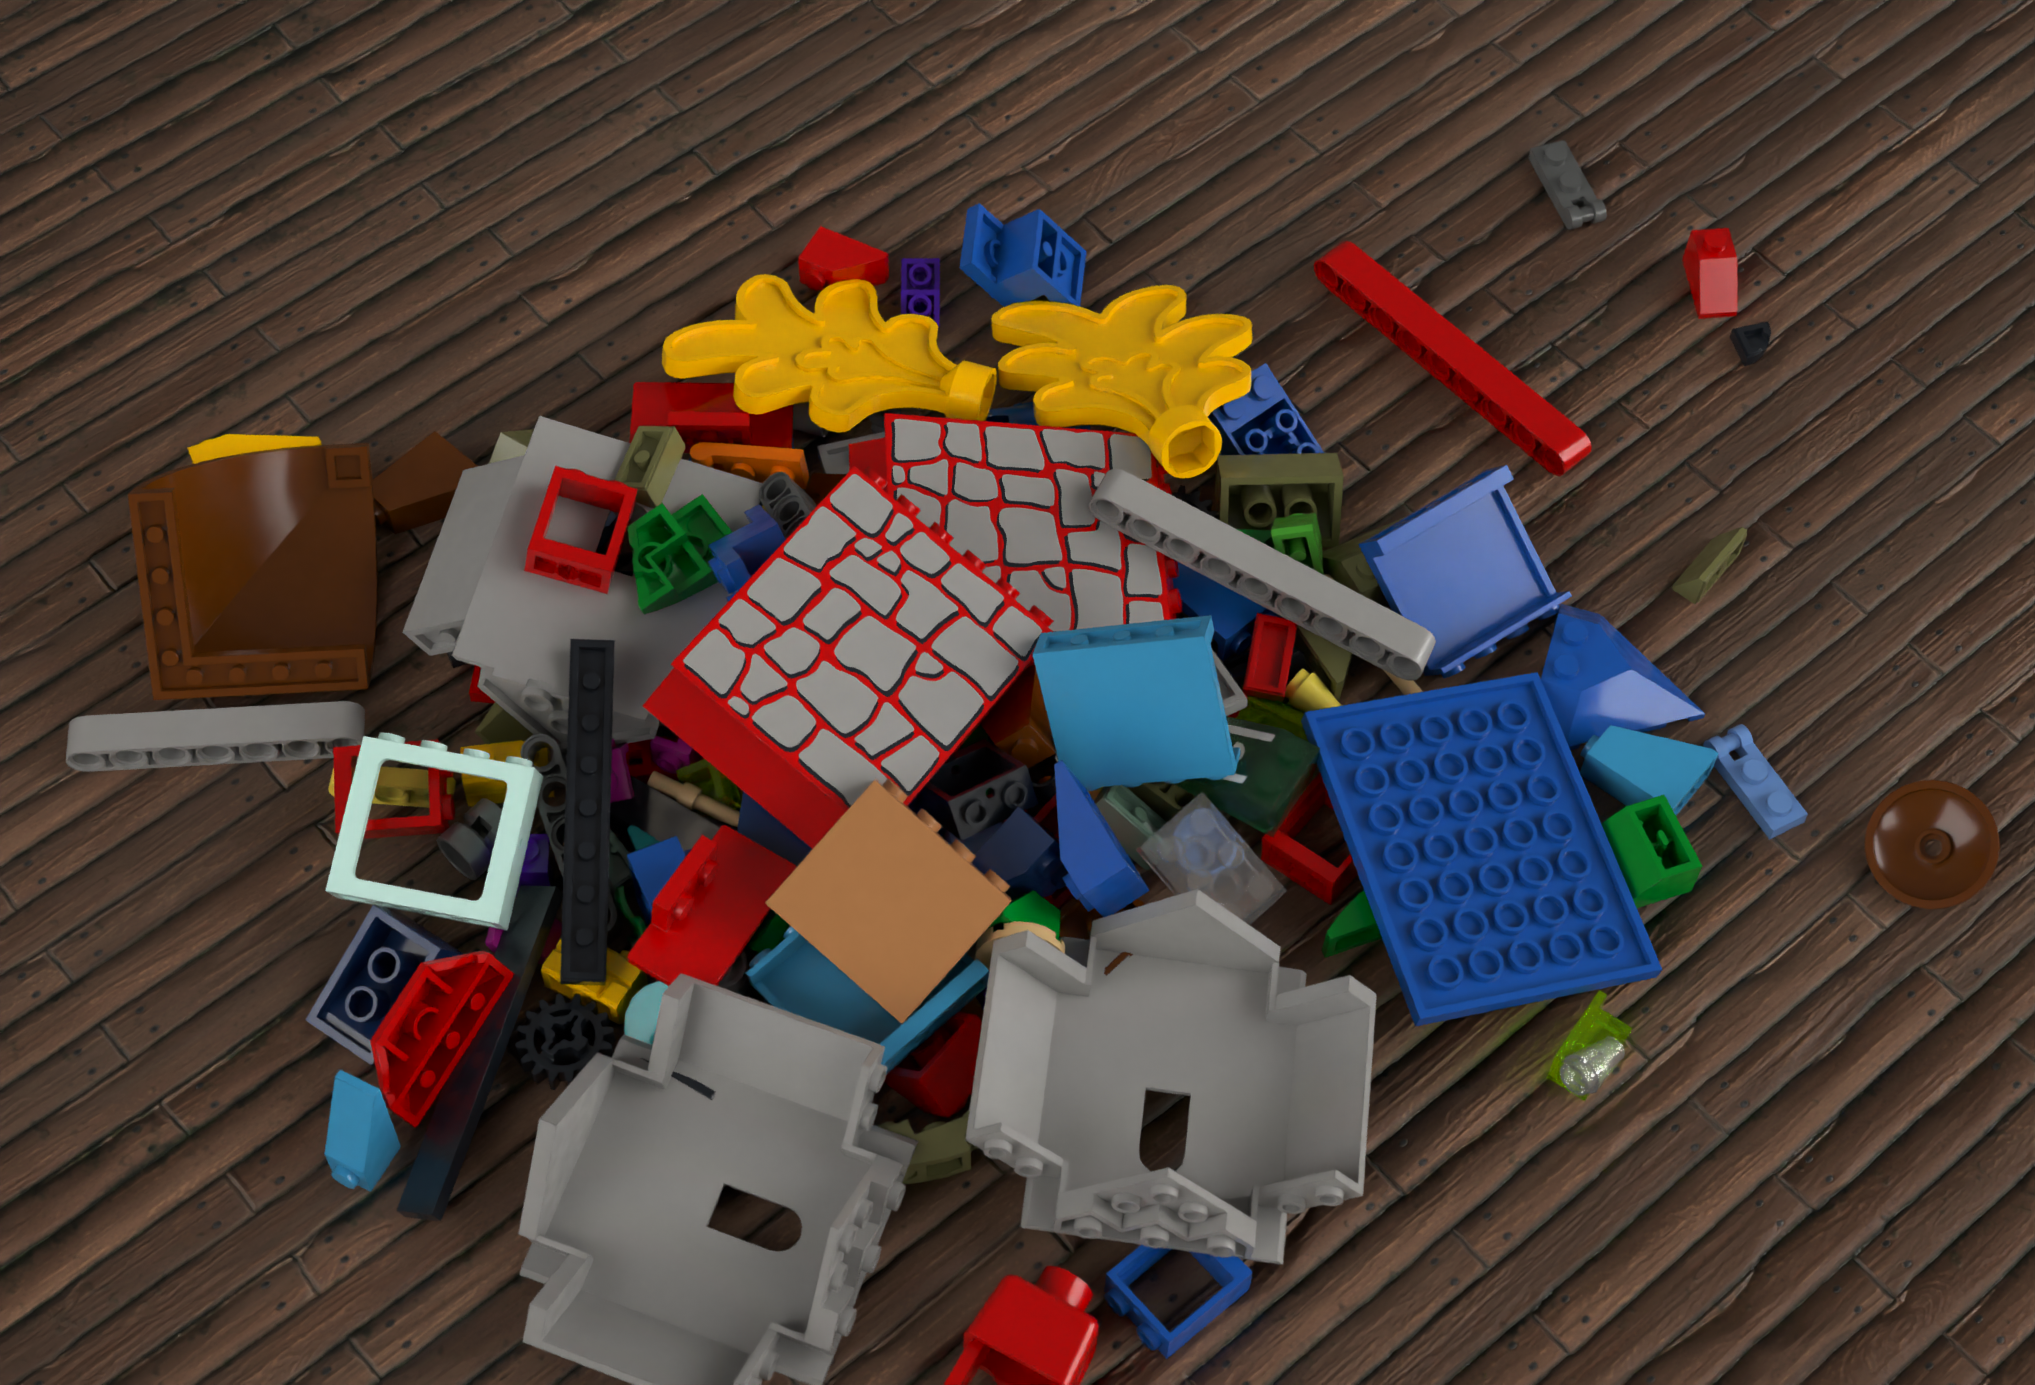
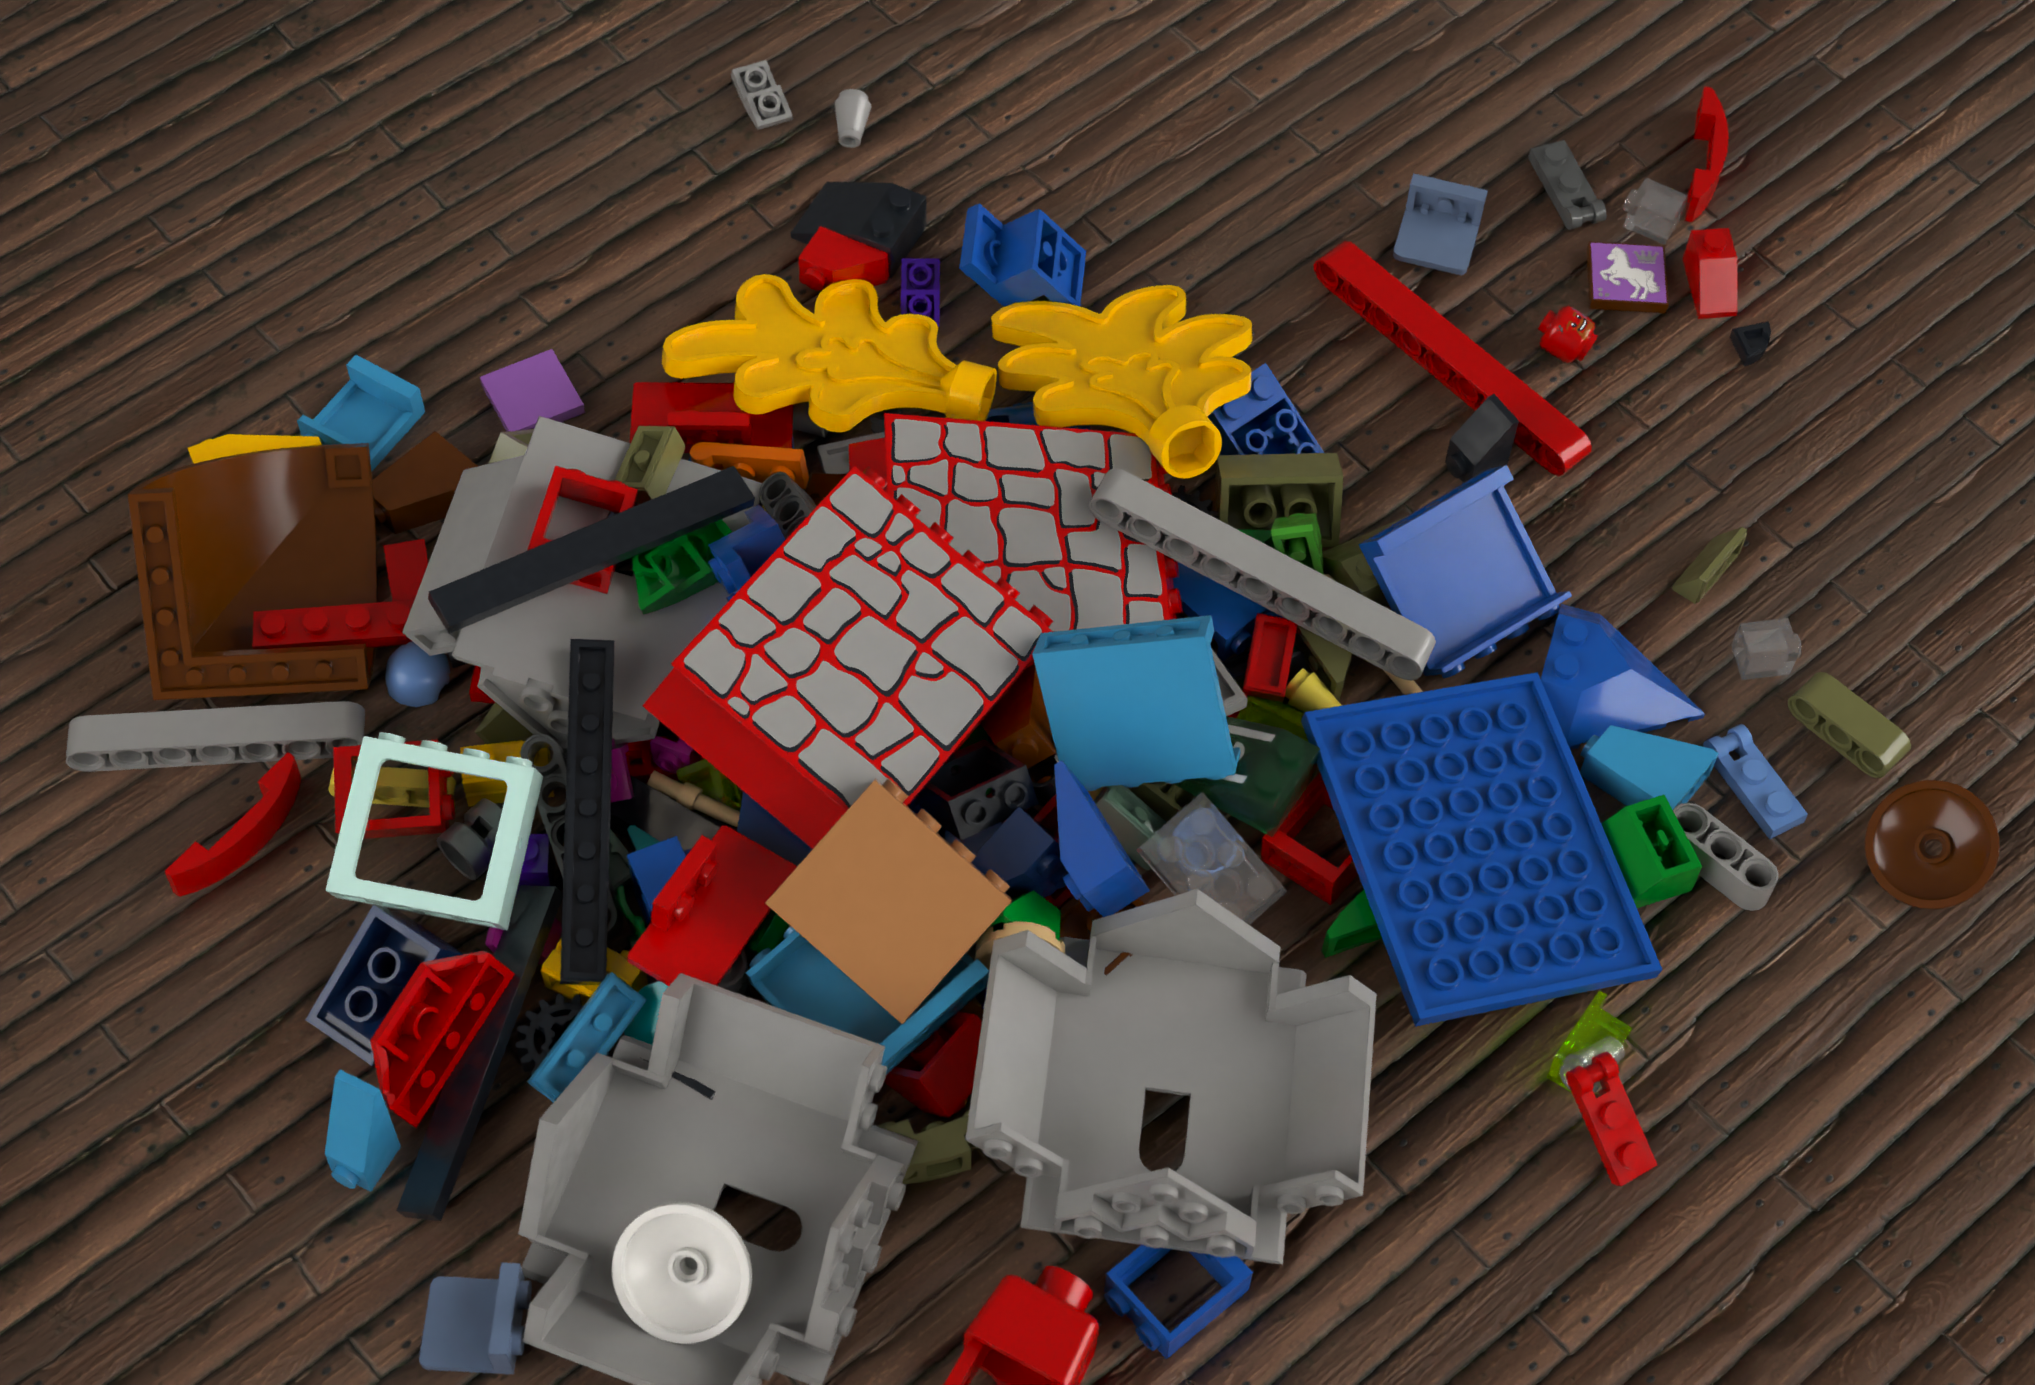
none -> red slope [164,752,302,897]
none -> red plate [252,600,414,649]
none -> dark azure panel [297,355,425,472]
none -> red slope [383,538,429,602]
none -> medium blue hair [385,642,450,707]
none -> sand blue bracket [419,1262,532,1375]
none -> black tile [428,466,755,634]
none -> medium lavender tile [480,349,585,432]
none -> dark azure tile [528,972,647,1103]
none -> white dish [612,1202,752,1344]
none -> light grey slope [731,60,793,130]
none -> black slope [791,182,927,279]
none -> light grey cone [835,89,871,148]
none -> sand blue bracket [1393,173,1488,275]
none -> black slope [1445,394,1519,483]
none -> red head [1537,305,1598,364]
none -> red plate [1566,1051,1658,1186]
none -> tile [1586,241,1669,313]
none -> clear brick [1623,178,1688,245]
none -> light grey beam [1673,803,1779,911]
none -> red slope [1685,86,1729,222]
none -> clear brick [1731,618,1801,680]
none -> olive beam [1788,672,1911,778]

